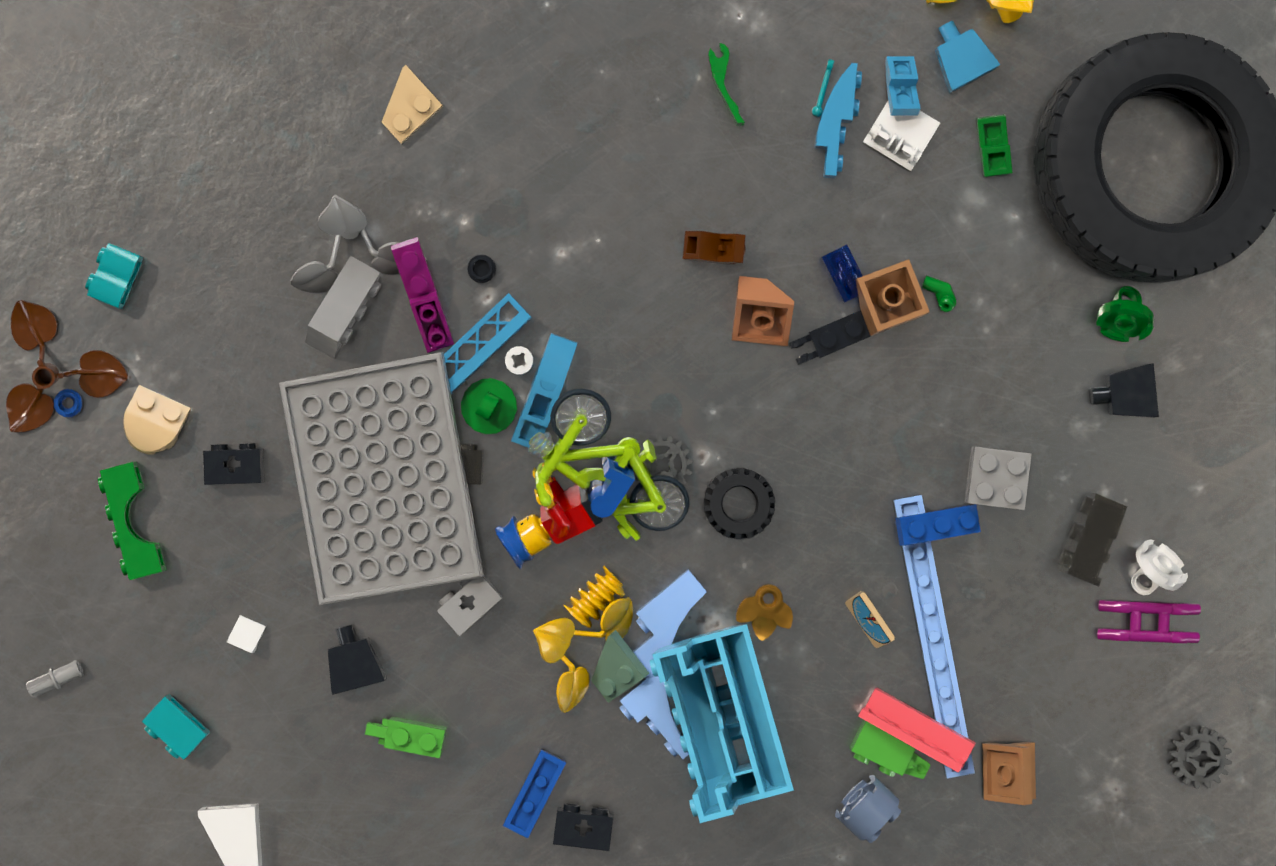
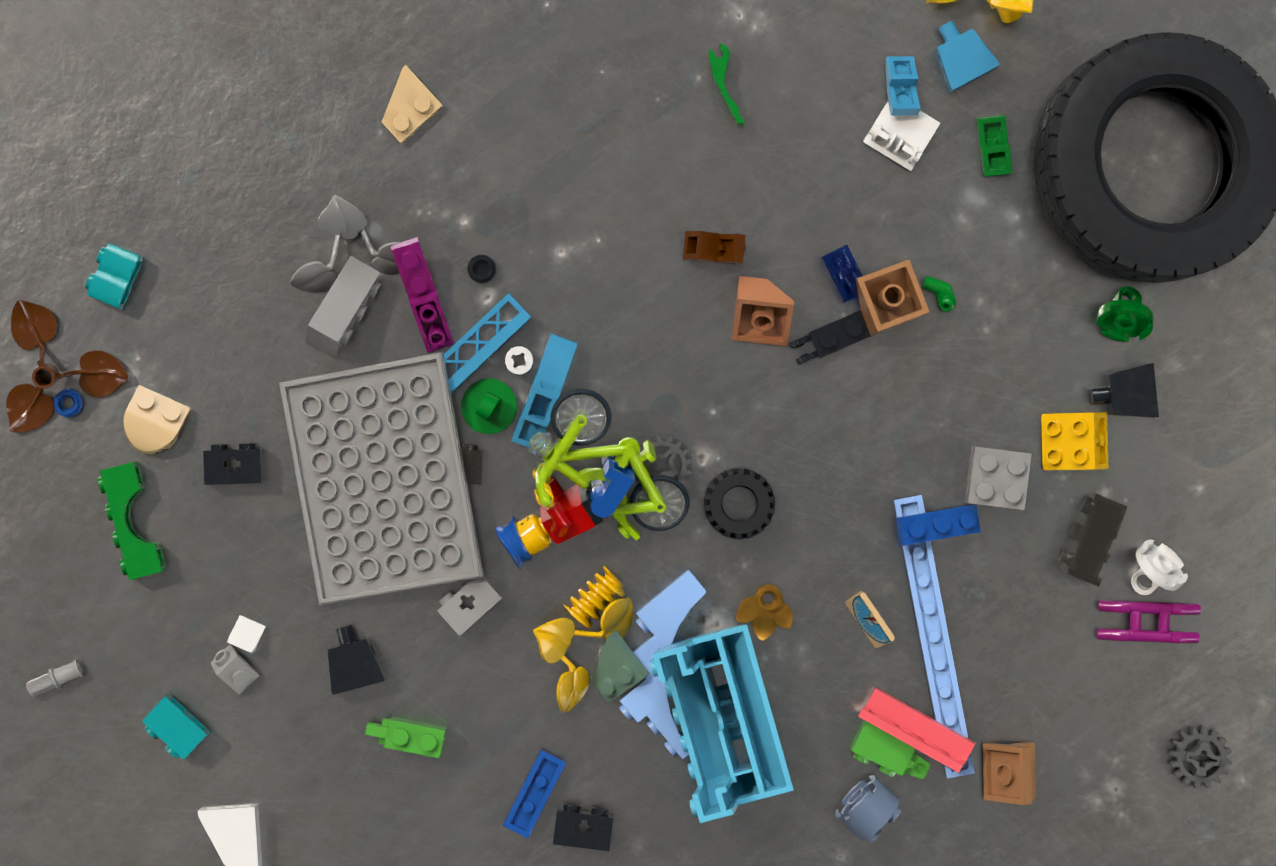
teal hinge [812,59,834,117] -> none
dark azure slope [815,63,862,178] -> none
none -> light grey bracket [211,644,260,695]
none -> yellow bracket [1041,412,1108,470]

